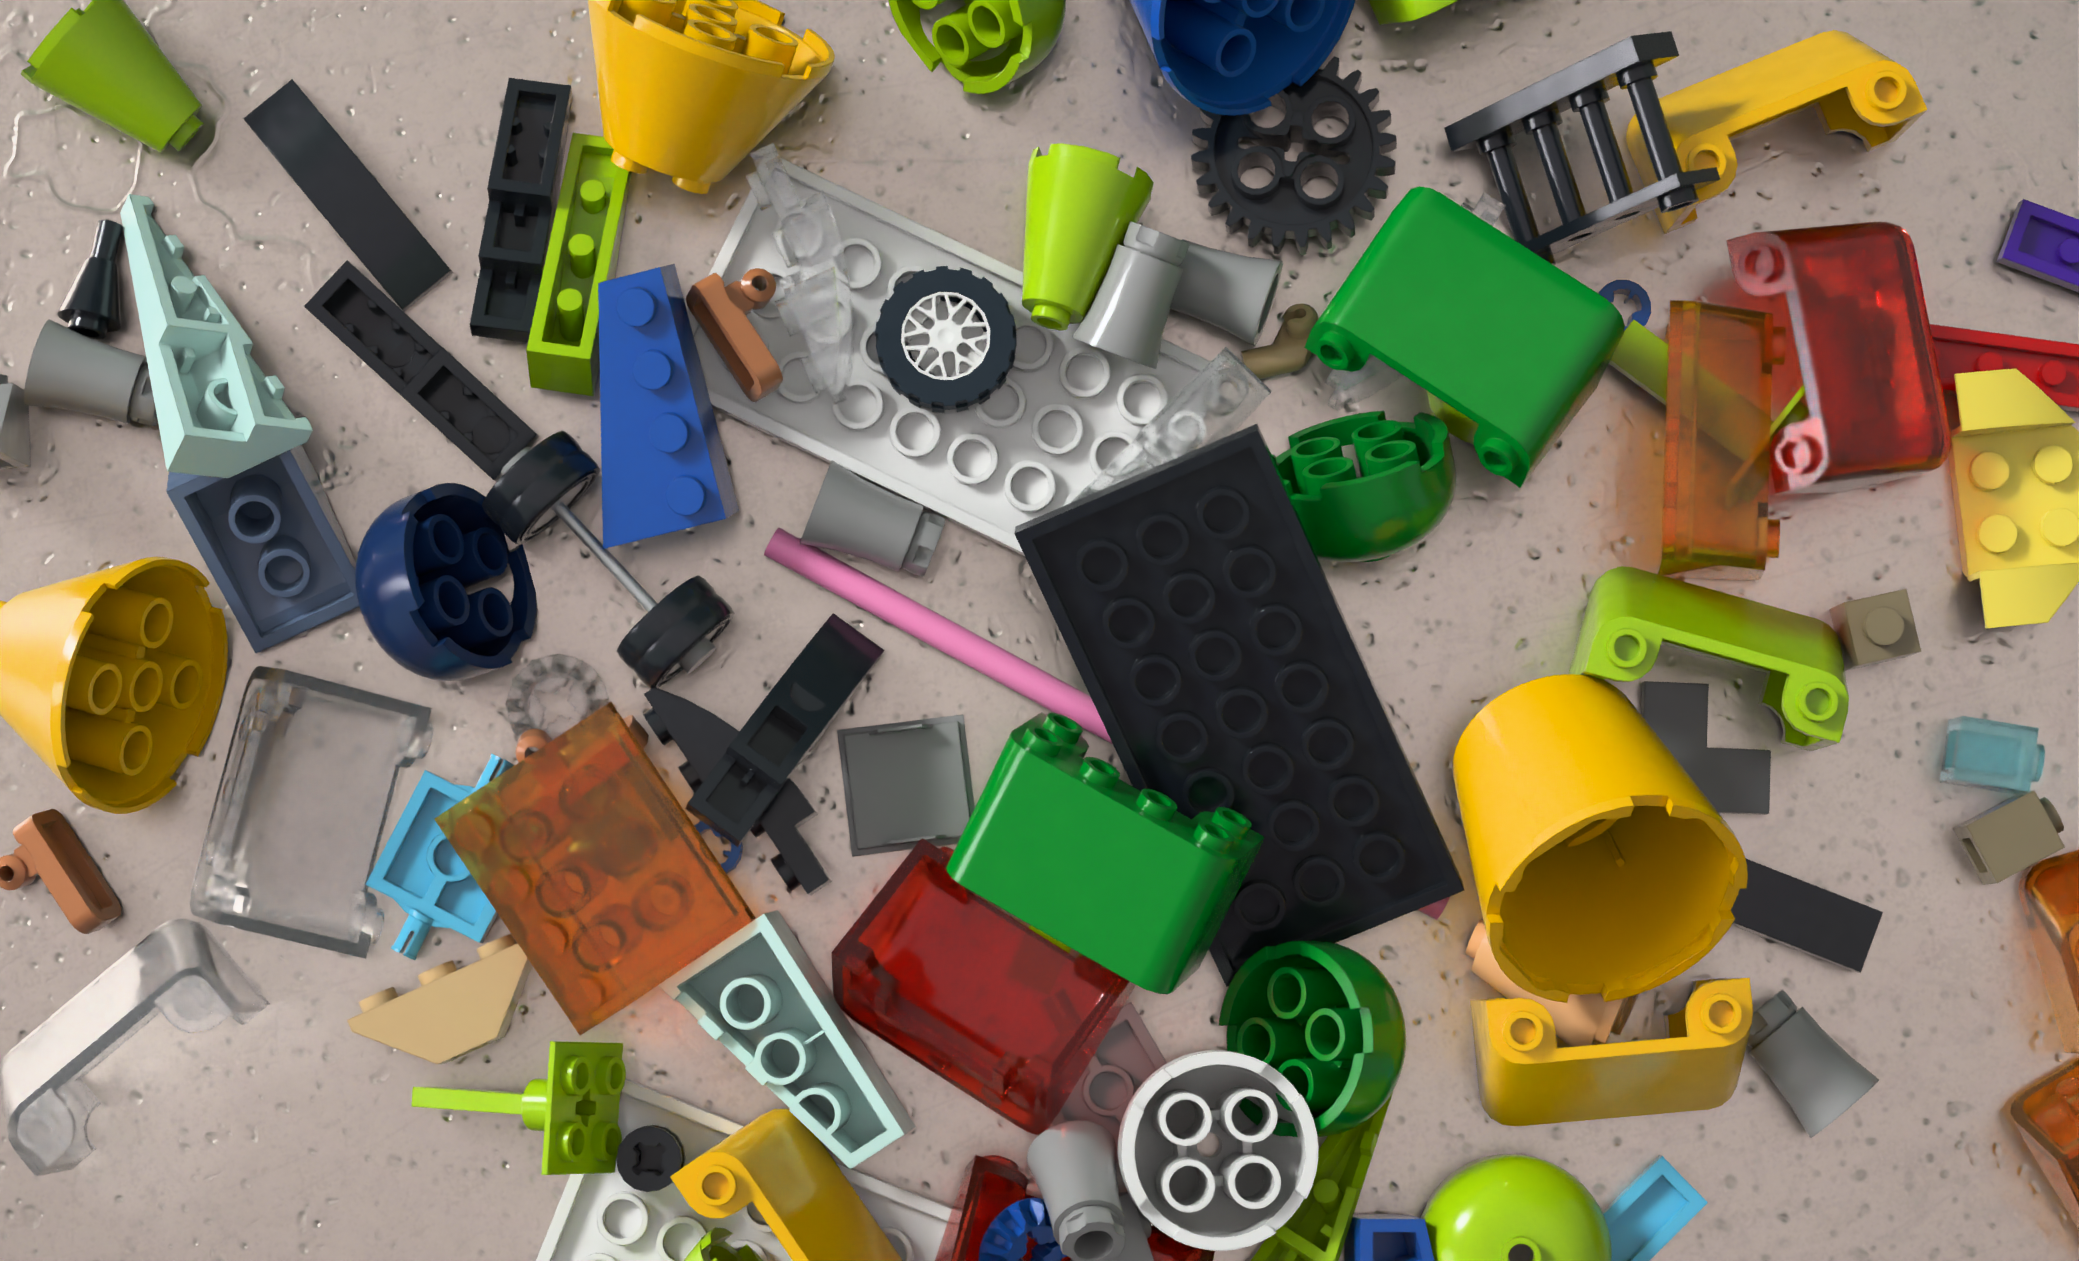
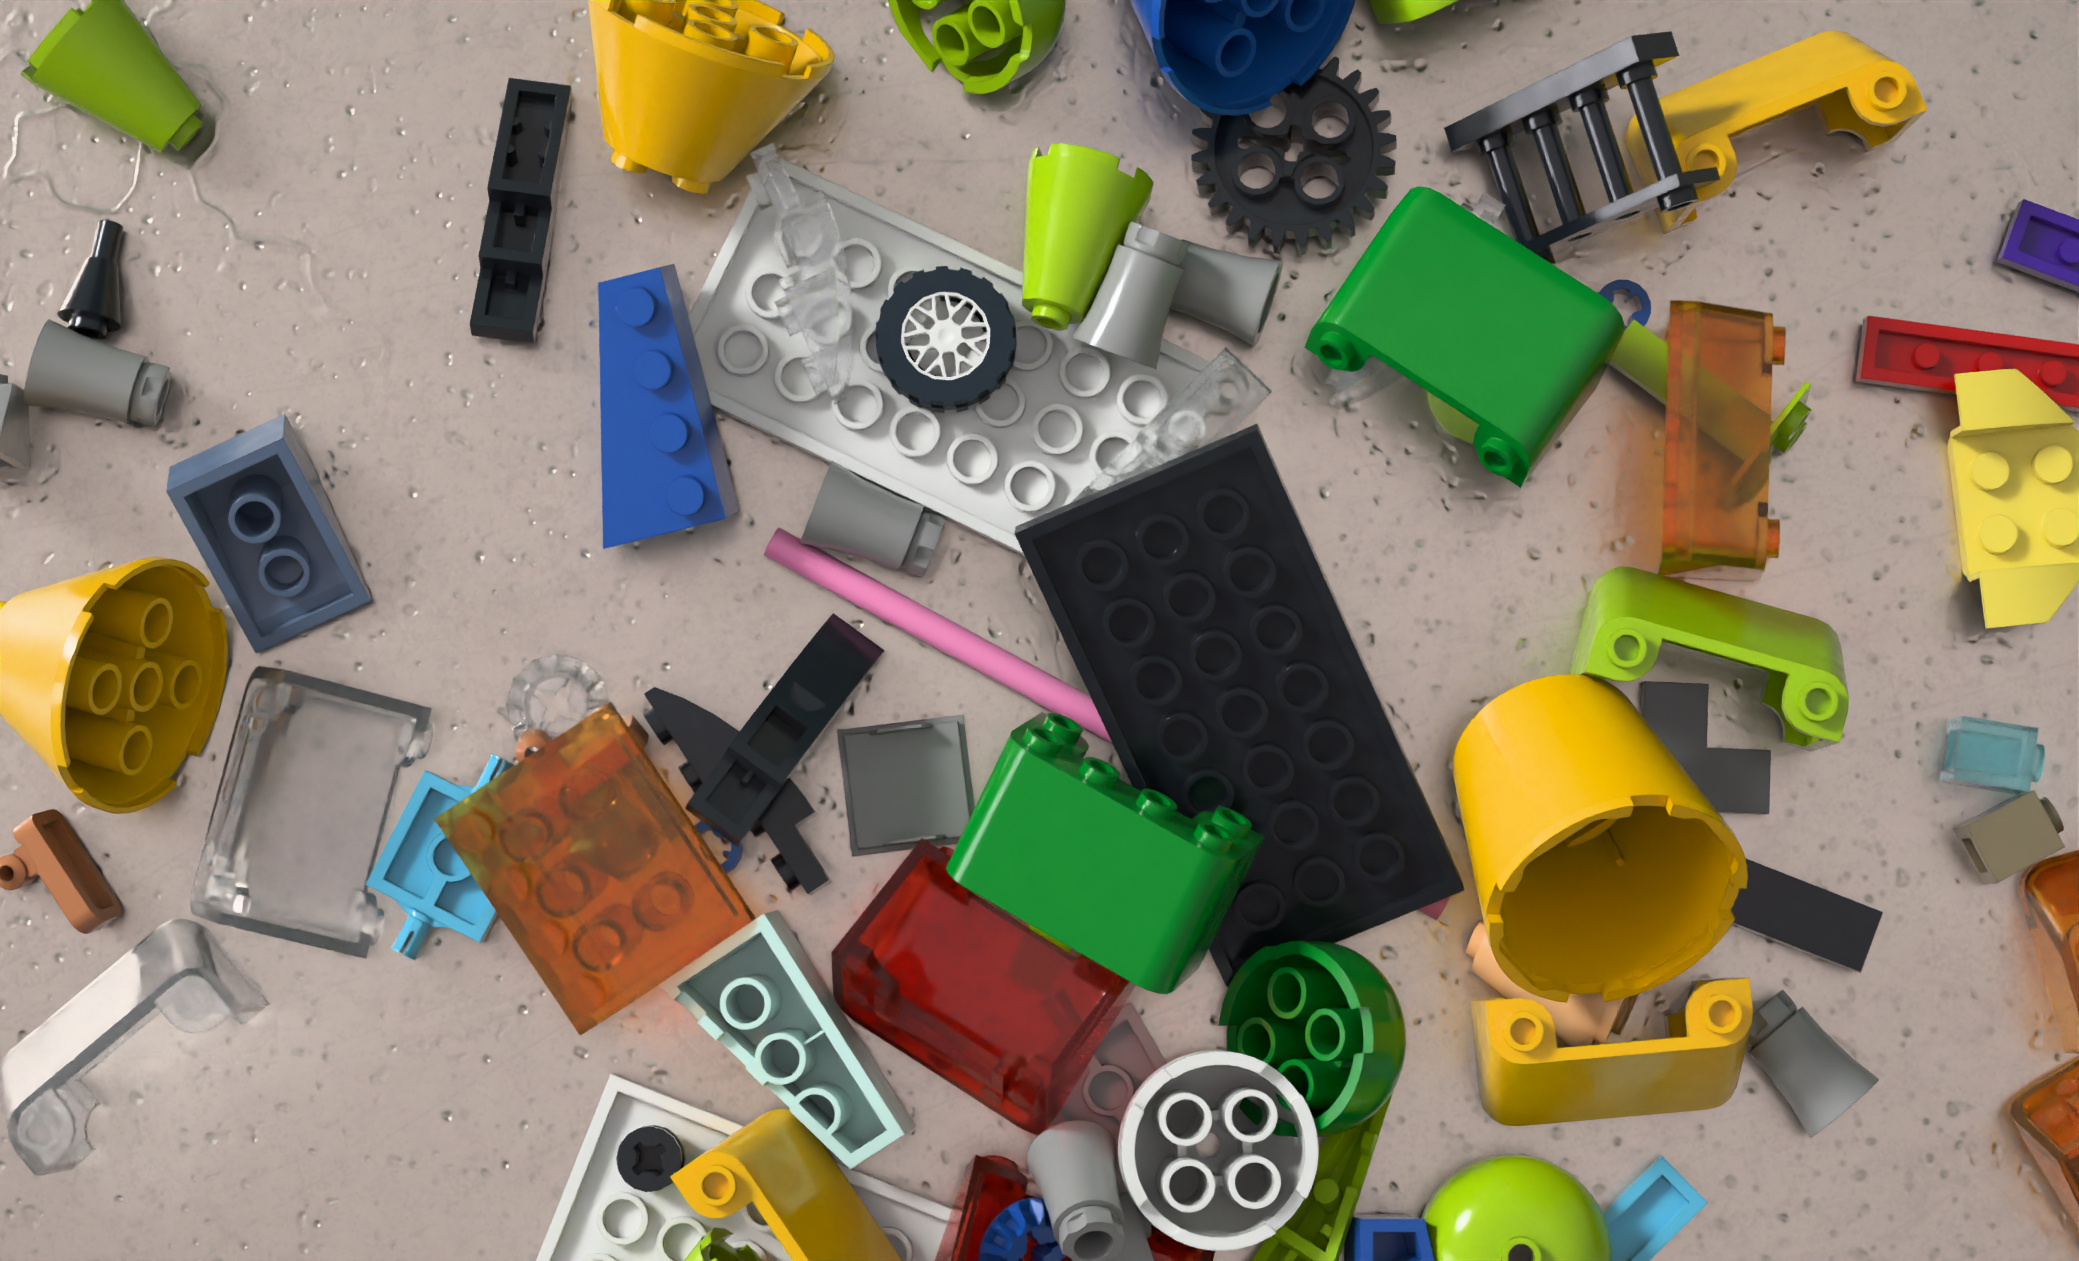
light aqua wedge [120,194,313,478] -> none
black slope [243,79,452,312] -> none
black slope [304,260,537,480] -> none
tan slope [347,934,537,1064] -> none
dark blue cylinder [355,483,536,681] -> none
lime piece [411,1041,626,1175] -> none
black axle [482,431,735,689] -> none
lime slope [526,133,632,396] -> none
nougat piece [686,268,783,402] -> none
tan arm [1241,303,1319,382] -> none
green cylinder [1271,411,1456,562] -> none
clear red windscreen [1726,221,1952,494] -> none
dark tan brick [1829,589,1921,671] -> none

